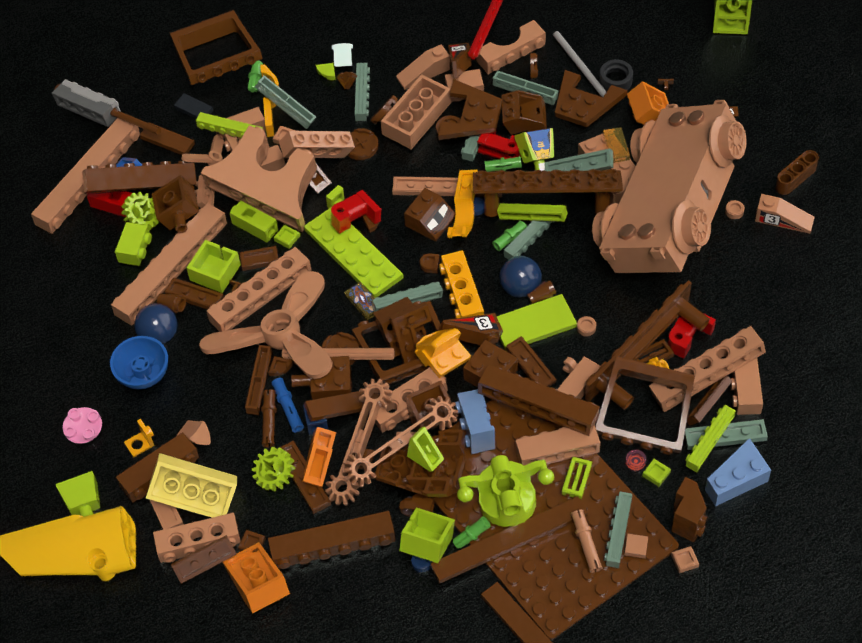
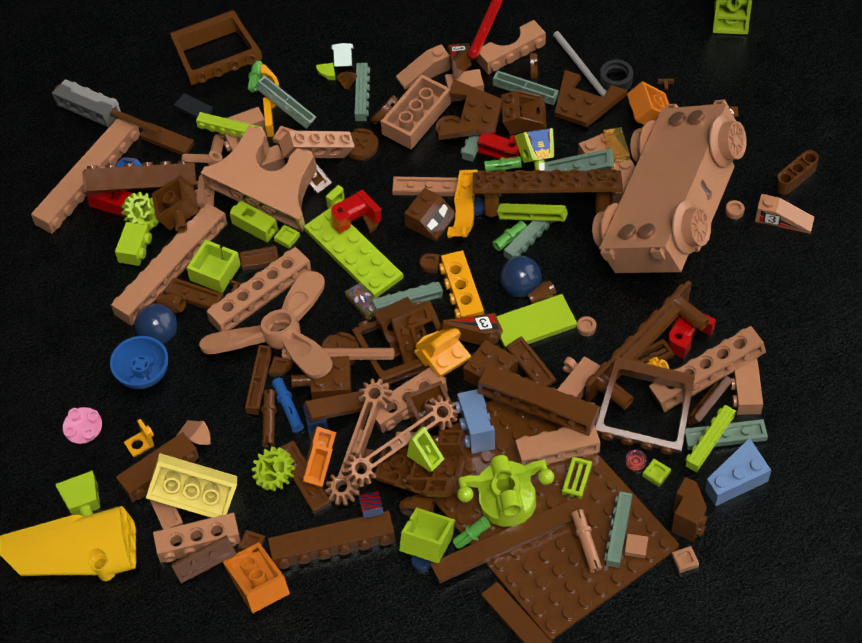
none -> dark blue tile [358,492,384,518]

